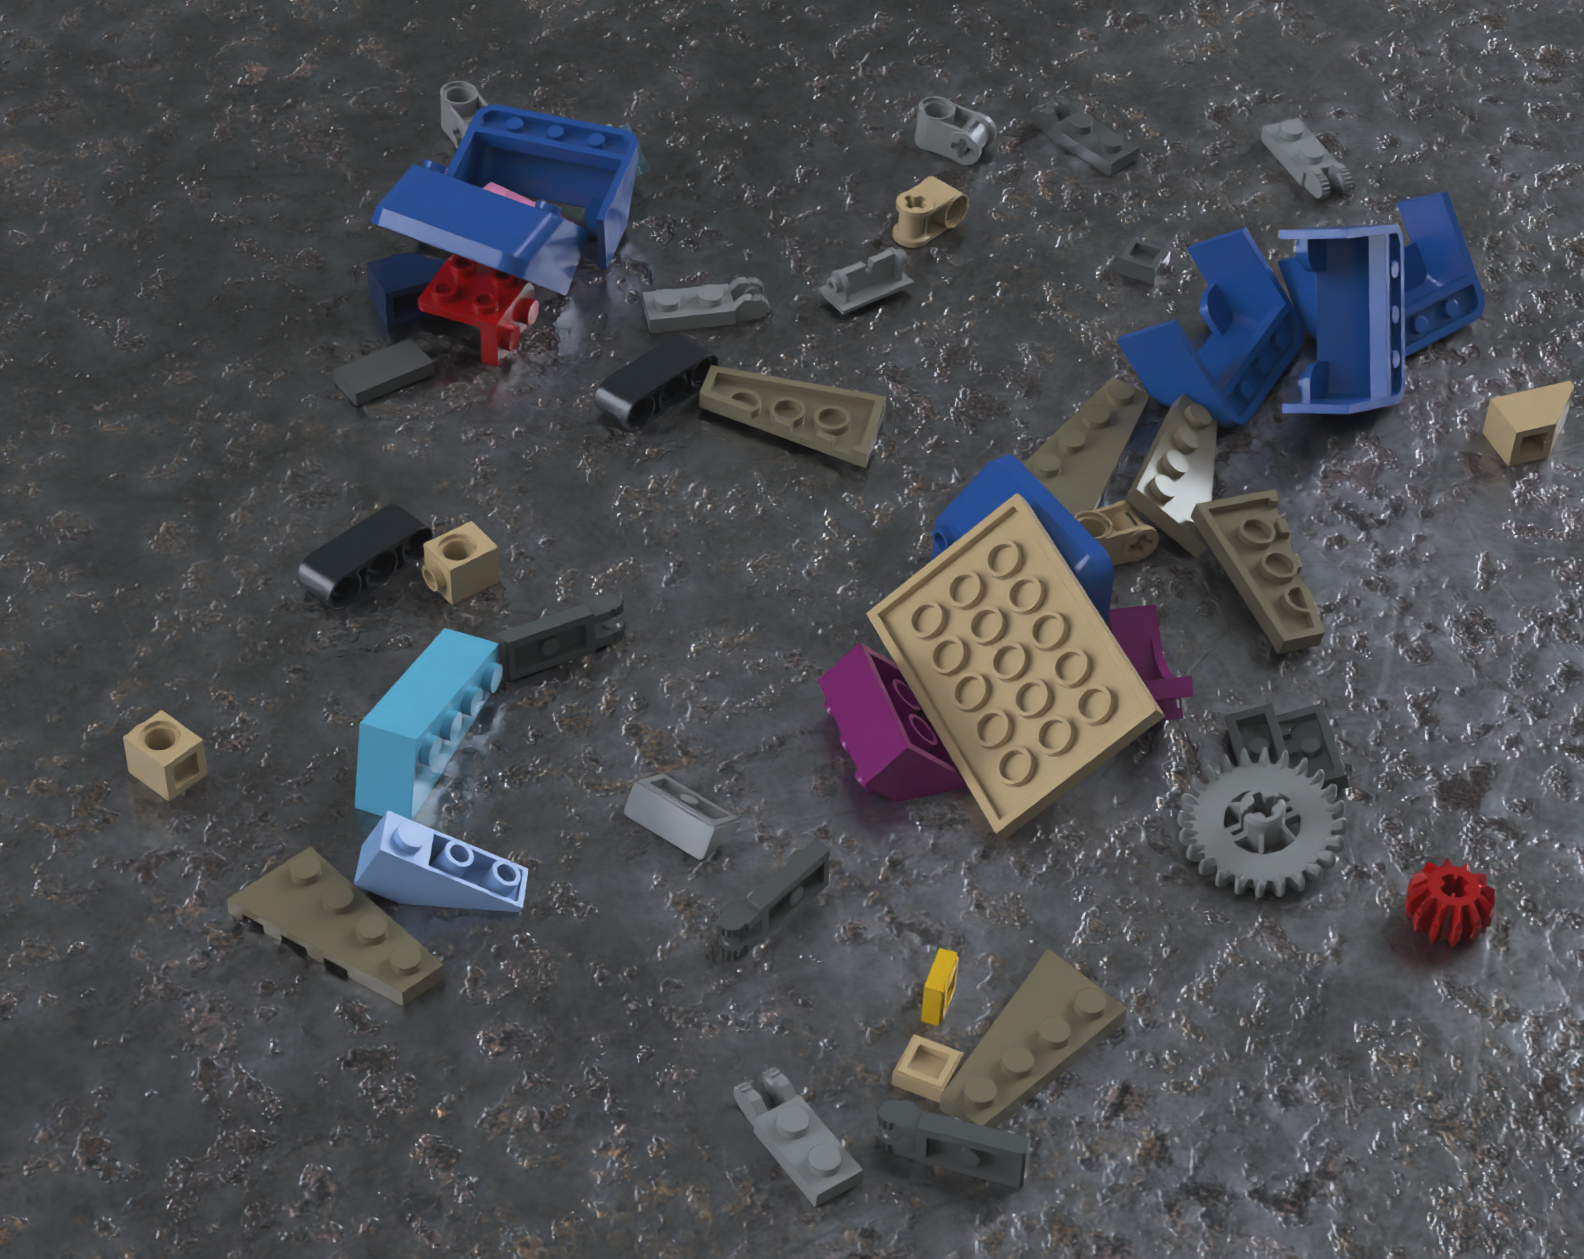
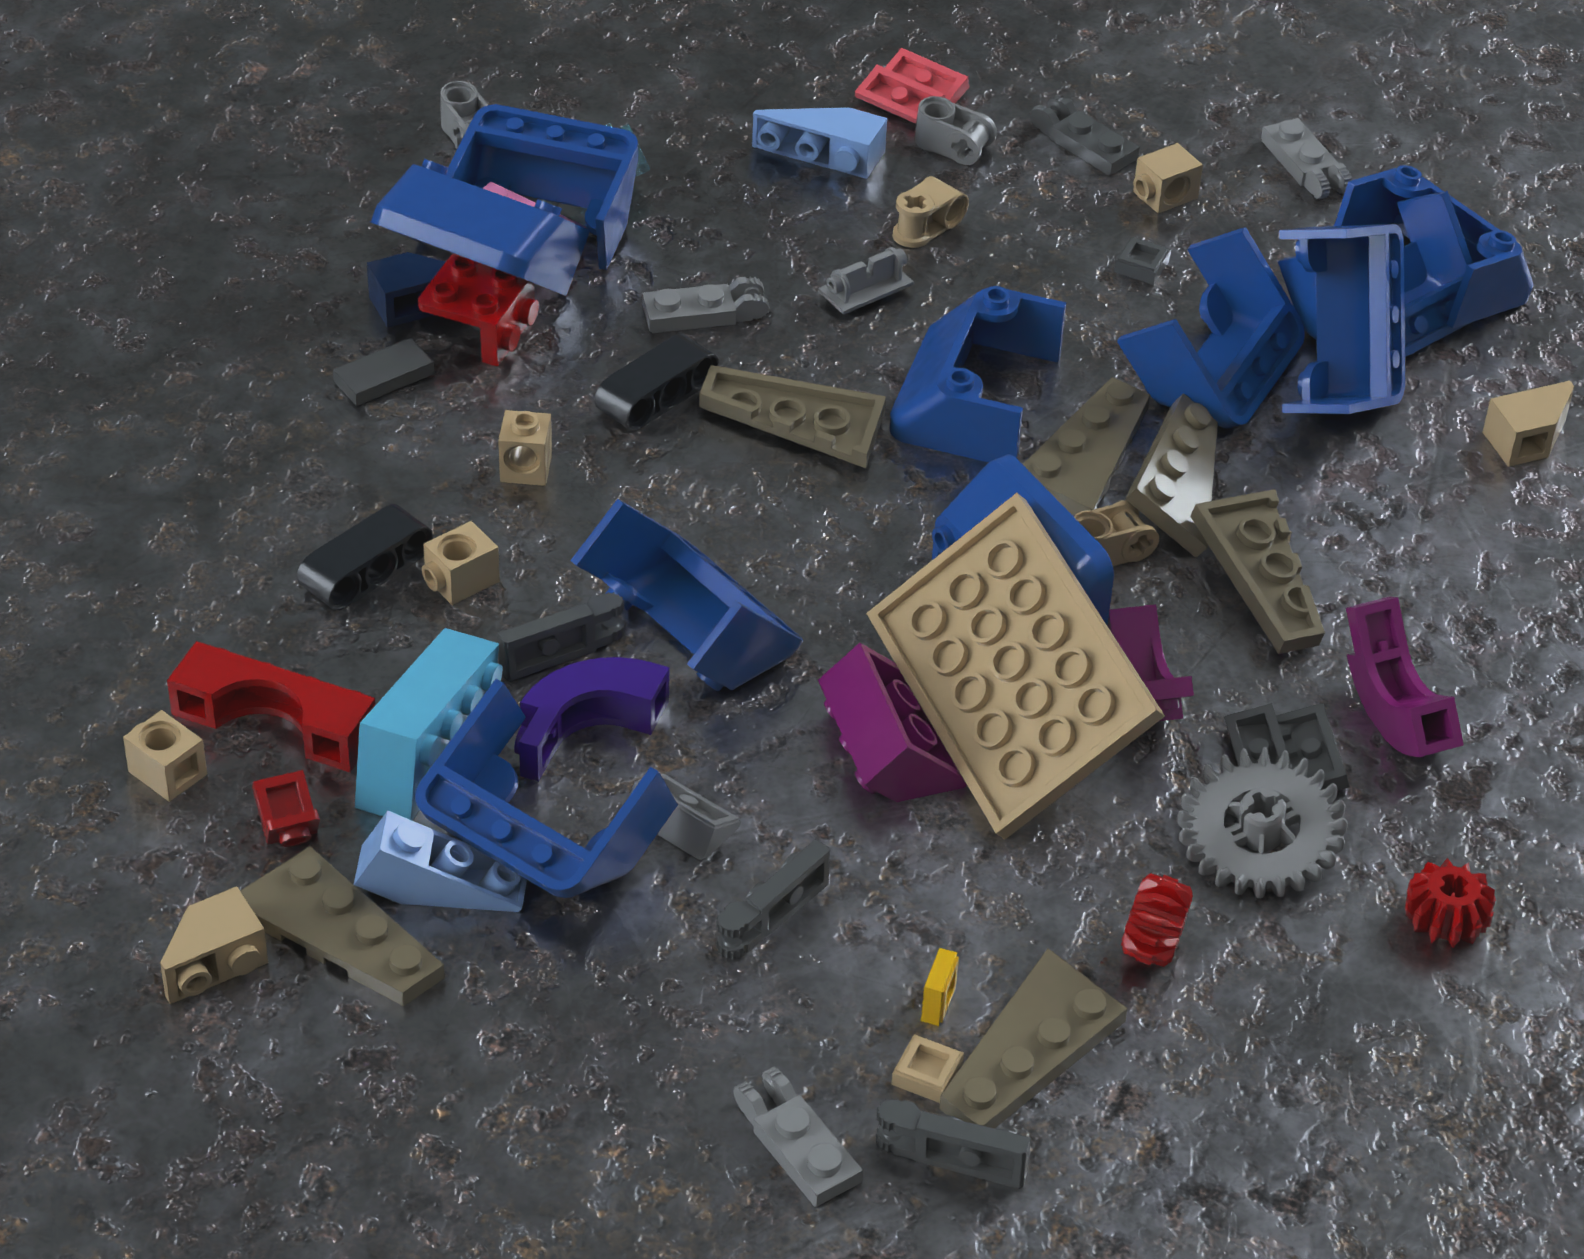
none -> tan slope [160,886,268,1004]
none -> red arch [167,641,376,773]
none -> red bracket [252,770,320,847]
none -> blue windscreen [415,679,678,898]
none -> tan brick [498,410,552,486]
none -> dark purple arch [514,657,670,782]
none -> blue windscreen [570,499,804,692]
none -> light blue slope [752,107,887,179]
none -> coral slope [855,48,970,124]
none -> blue windscreen [889,286,1067,462]
none -> red gear [1121,873,1193,967]
none -> tan brick [1133,143,1203,214]
none -> blue windscreen [1334,165,1534,329]
none -> magenta arch [1346,597,1464,757]

